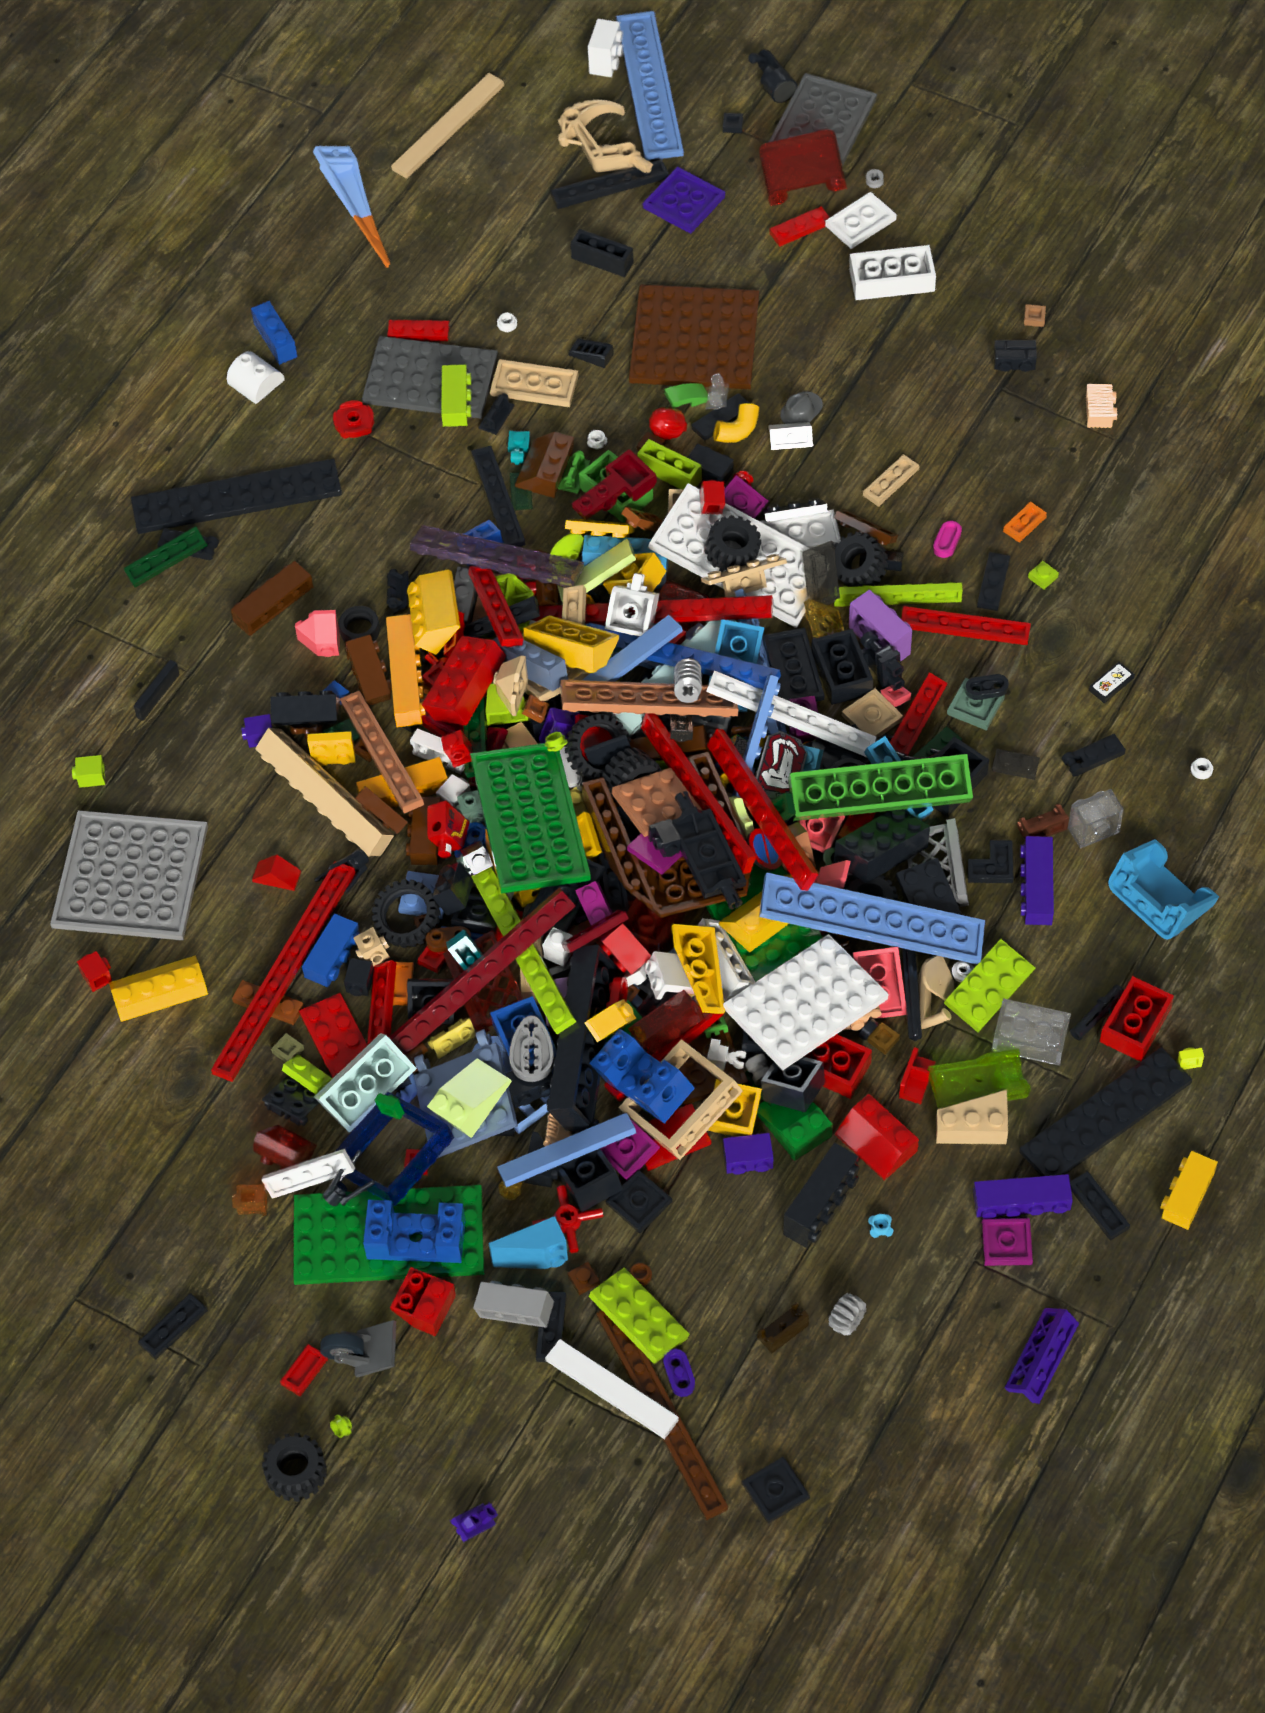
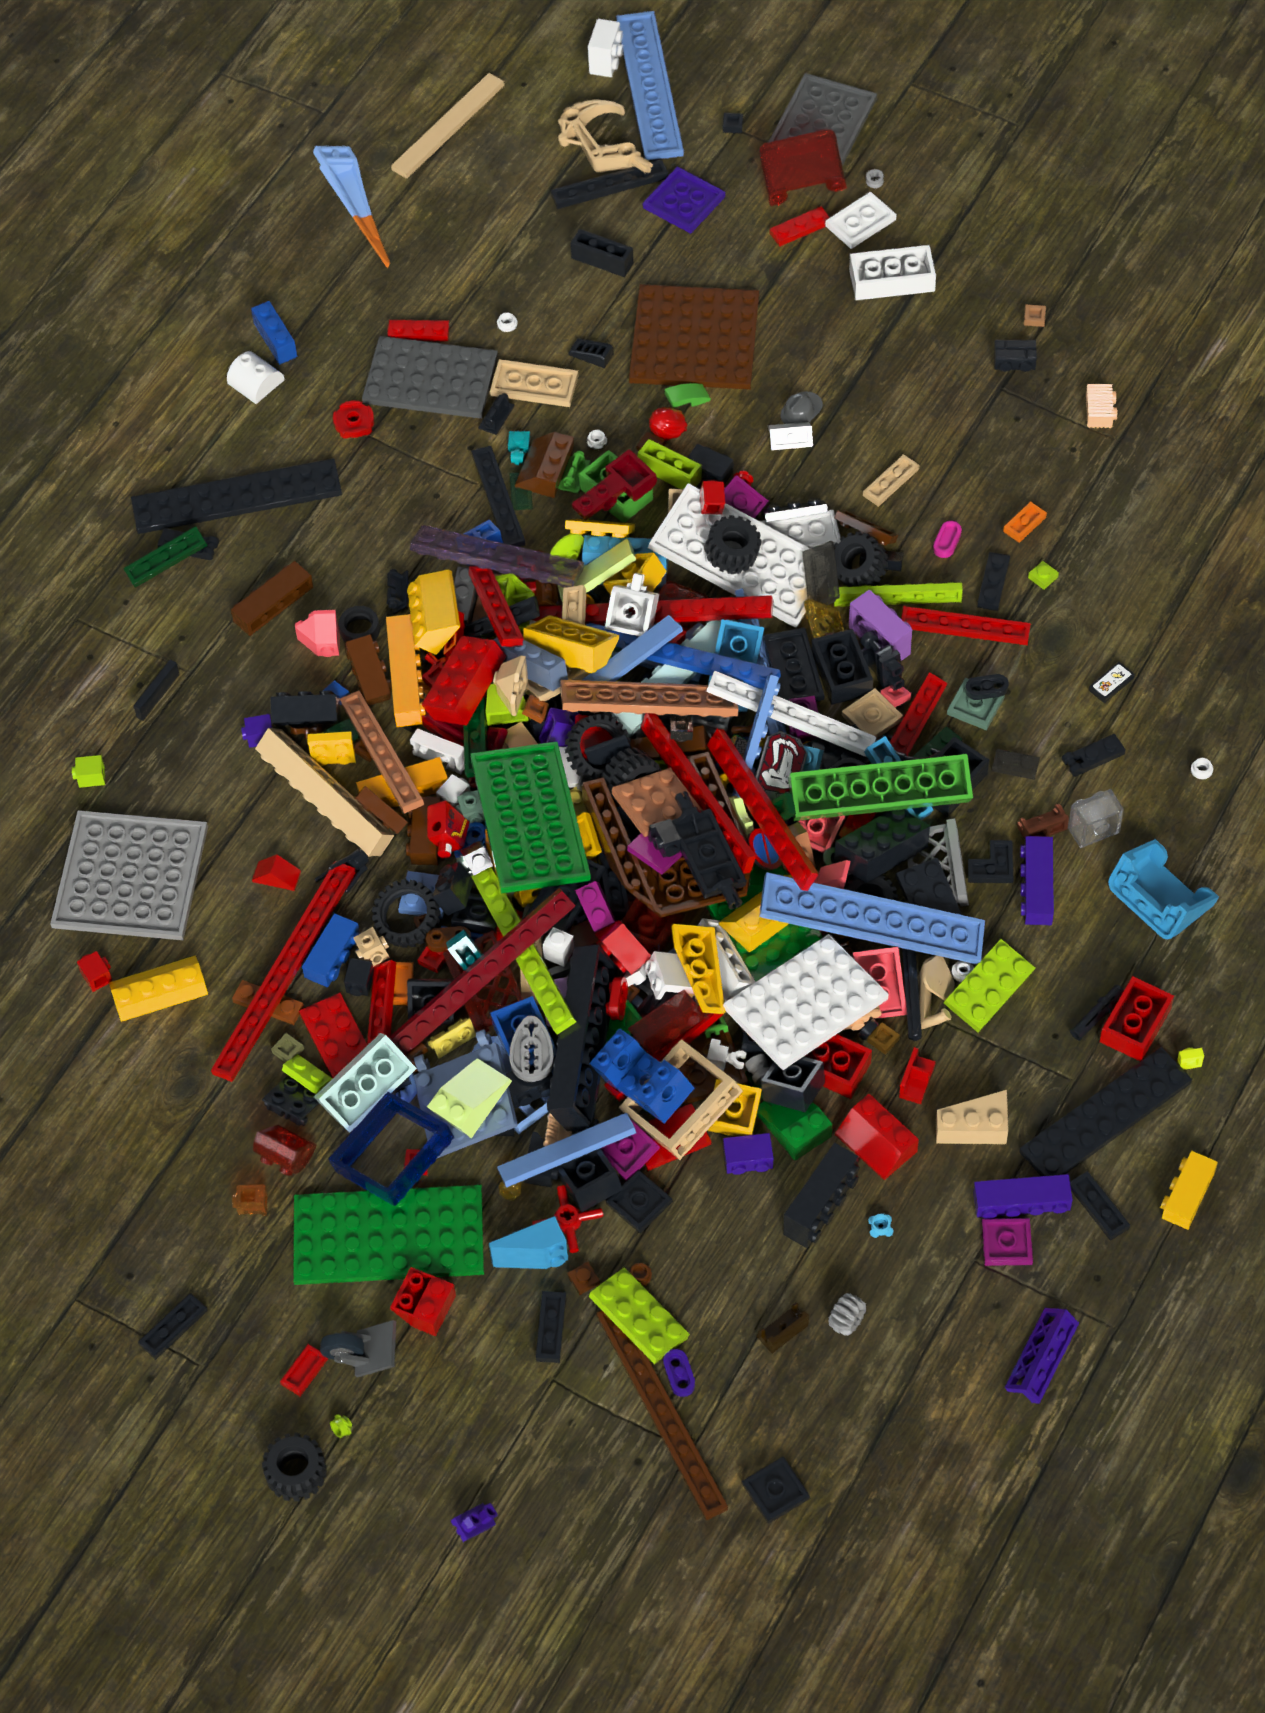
white tile [261,1149,355,1198] -> none
black plant [323,1150,375,1206] -> none
blue plate [363,1200,466,1263] -> none
green plate [374,1093,405,1120] -> none
lime brick [441,365,471,427] -> none
red brick [441,730,473,767] -> none
light grey brick [473,1281,554,1328] -> none
lime plate [545,732,568,751] -> none
white tile [545,1339,679,1439] -> none
dark red tile [561,910,629,953] -> none
yellow slope [585,999,636,1042] -> none
dark orange plate [621,507,663,533] -> none
light grey piece [674,658,702,703] -> none
black tile [692,393,750,441] -> none
tan bracket [701,554,787,597] -> none
clear hinge [706,374,729,410] -> none
yellow cylinder [713,404,759,443] -> none
black piece [748,49,797,103] -> none
clear neon green piece [928,1049,1031,1109] -> none
clear brick [992,998,1071,1066] -> none

